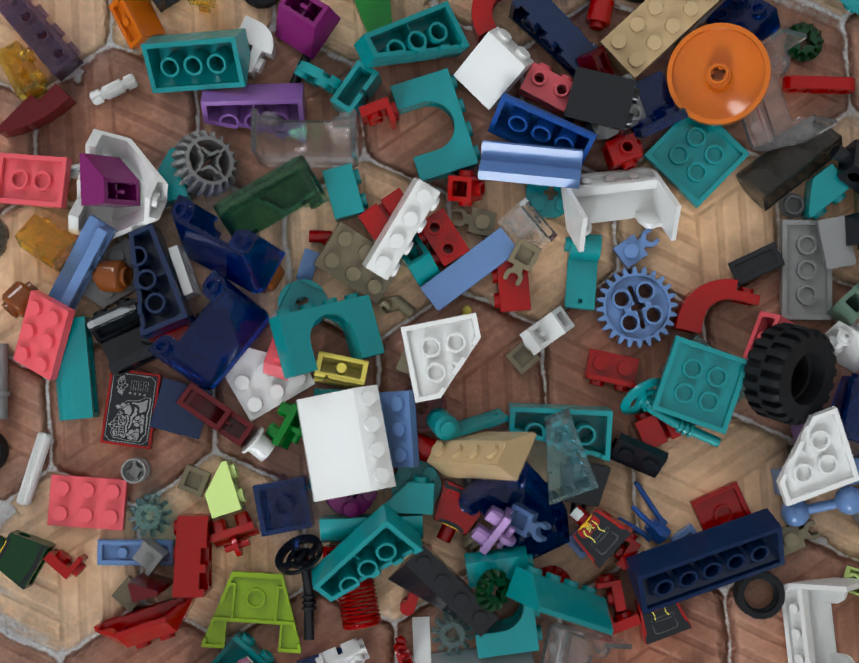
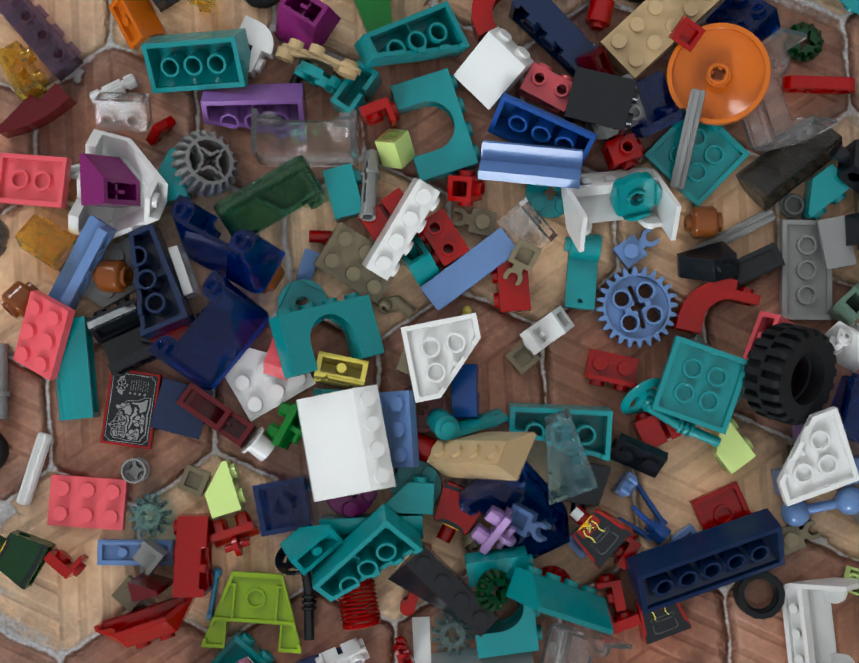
none -> clear brick [94,92,152,133]
none -> red tile [146,115,176,146]
none -> dark azure hinge [206,567,222,620]
none -> tan plant [275,38,361,80]
none -> teal slope [280,524,344,575]
none -> light grey pin [359,149,380,221]
none -> yellowish green panel [375,128,415,169]
none -> blue slope [451,364,480,419]
none -> teal plate [610,172,662,221]
none -> medium blue plate [611,470,638,498]
none -> red plate [668,15,706,52]
none -> light grey axle [670,89,706,189]
none -> black slope [677,241,738,282]
none -> dark orange head [684,206,723,239]
none -> light grey axle [687,208,776,251]
none -> yellowish green slope [711,417,756,474]

